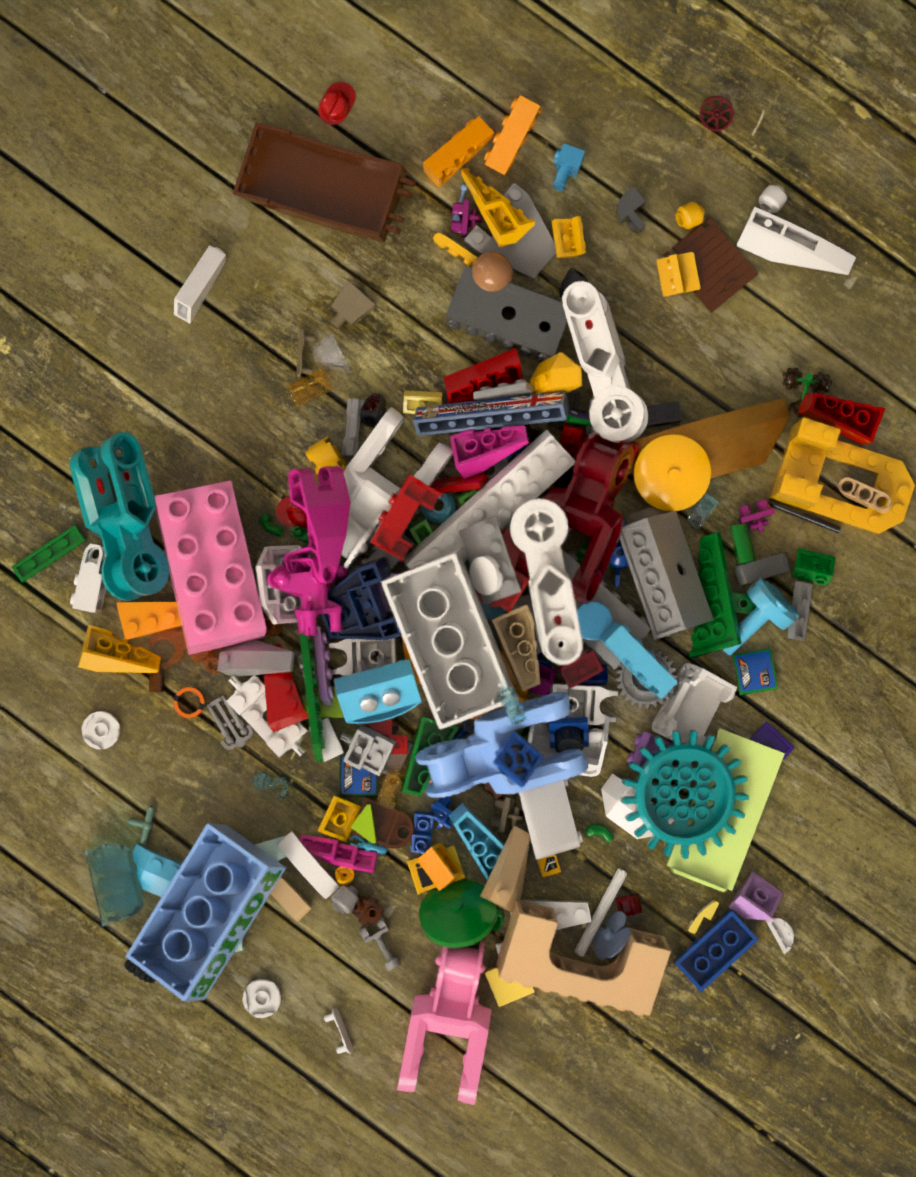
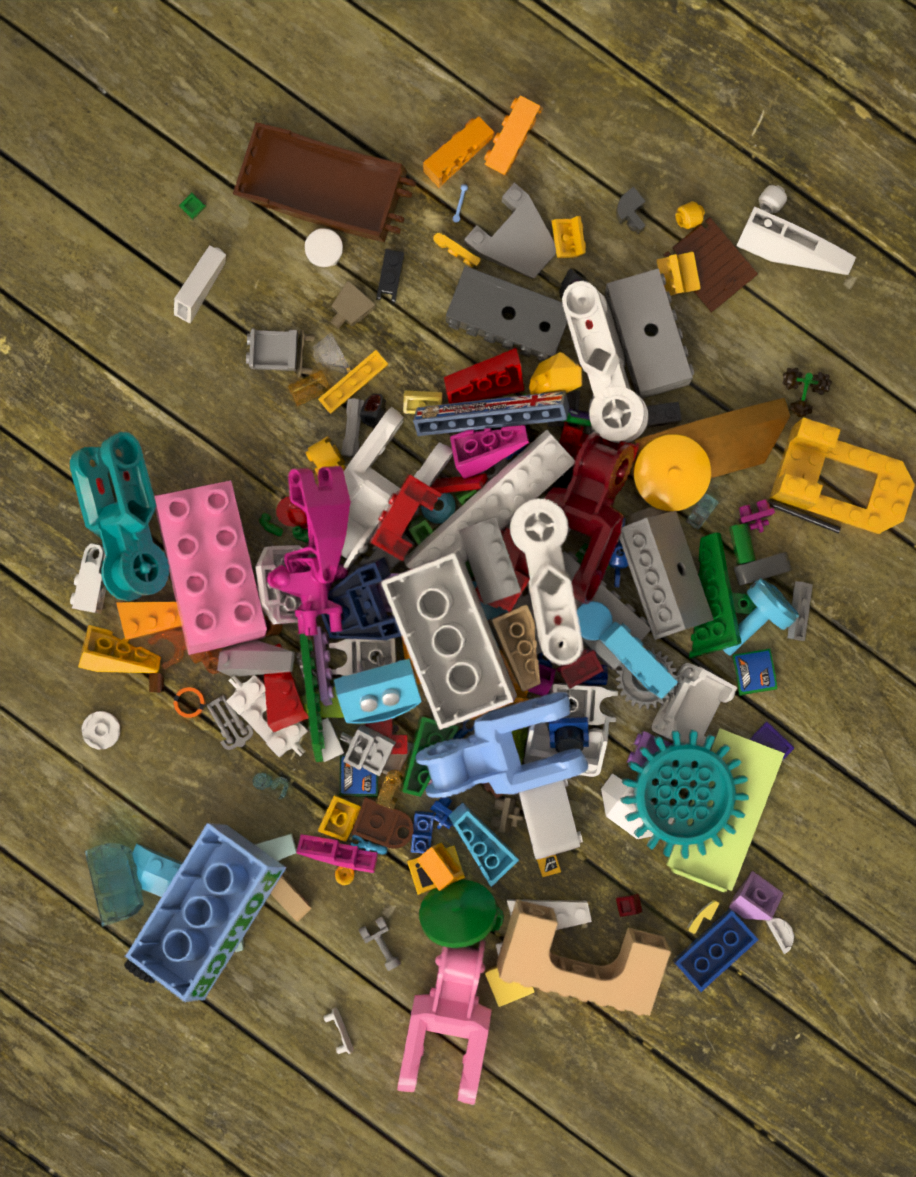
green tile [12,524,87,583] -> none
sand green piece [128,806,155,845] -> none
white tile [242,978,281,1018] -> none
white slope [277,831,340,899] -> none
red piece [318,82,356,125] -> none
light grey head [331,885,360,914] -> none
lime slope [351,804,377,844] -> none
reddish brown brick [352,895,384,925] -> none
magenta hips [451,199,482,237] -> none
yellow wedge [461,167,535,247] -> none
white tile [469,555,503,595] -> none
medium nougat piece [471,252,514,291] -> none
light grey tile [473,380,534,401] -> none
tan wedge [480,826,530,913] -> none
blue piece [492,731,543,787] -> none
clear light blue leg [497,685,527,726] -> none
dark azure brick [553,143,585,192] -> none
white axle [574,868,627,957] -> none
green arm [585,824,615,843] -> none
sand blue piece [593,911,631,960] -> none
dark red wheel [699,95,734,131] -> none
green bracket [791,548,836,585] -> none
red wedge [798,393,886,445] -> none
tan beam [838,477,893,513] -> none
none -> green tile [179,193,206,220]
none -> light grey panel [246,328,298,371]
none -> white tile [305,228,343,267]
none -> yellow plate [318,350,388,414]
none -> black hinge [376,249,404,303]
none -> light grey piece [605,268,694,399]

